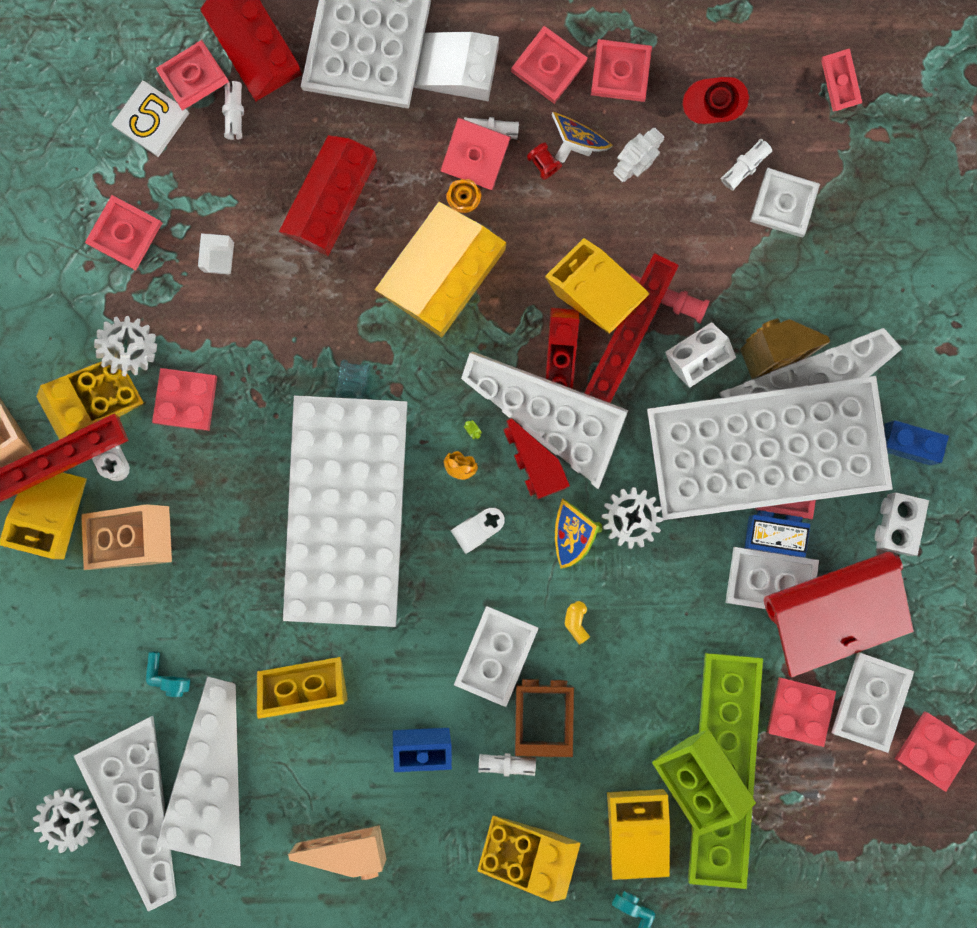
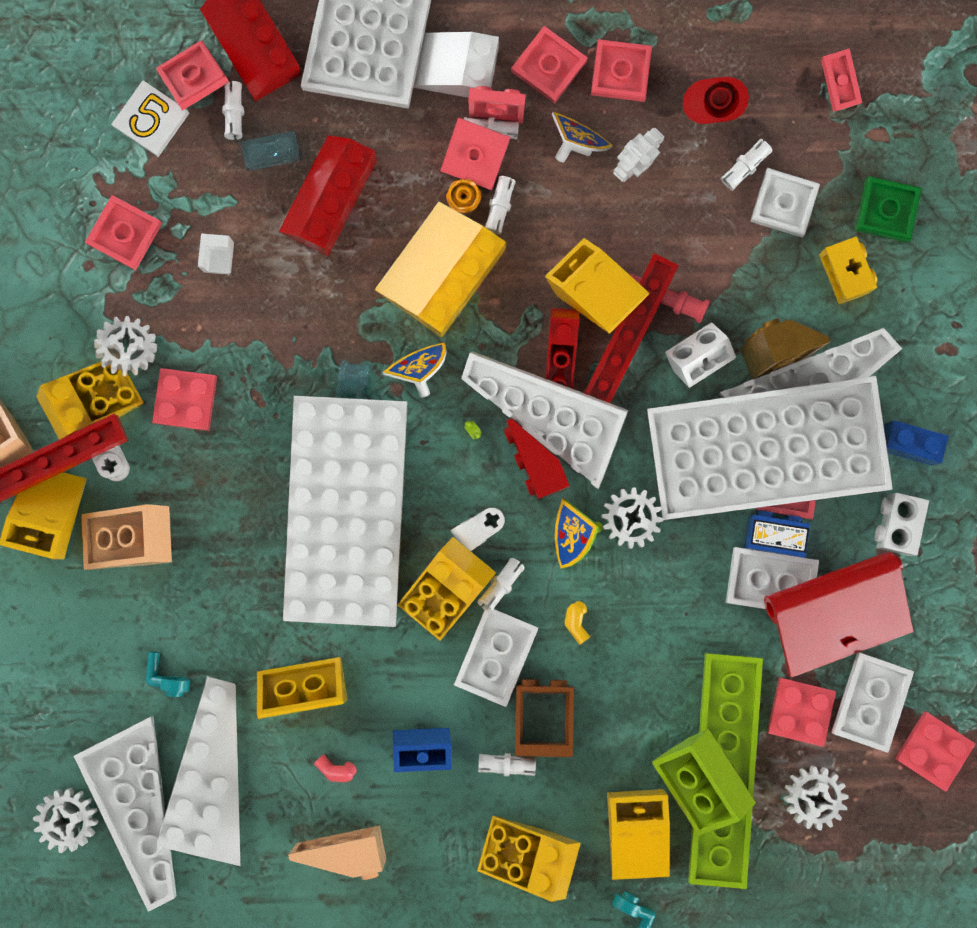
light orange plate [444,451,478,480] -> none
red bush [527,142,562,180] -> none
none -> clear light blue plate [241,131,301,171]
none -> coral arm [313,754,357,782]
none -> shield [383,342,447,397]
none -> yellow slope [397,537,496,641]
none -> coral plate [468,86,526,124]
none -> white pin [477,558,525,612]
none -> white pin [485,176,516,235]
none -> white gear [784,765,849,830]
none -> yellow brick [819,236,877,305]
none -> green tile [855,176,922,243]

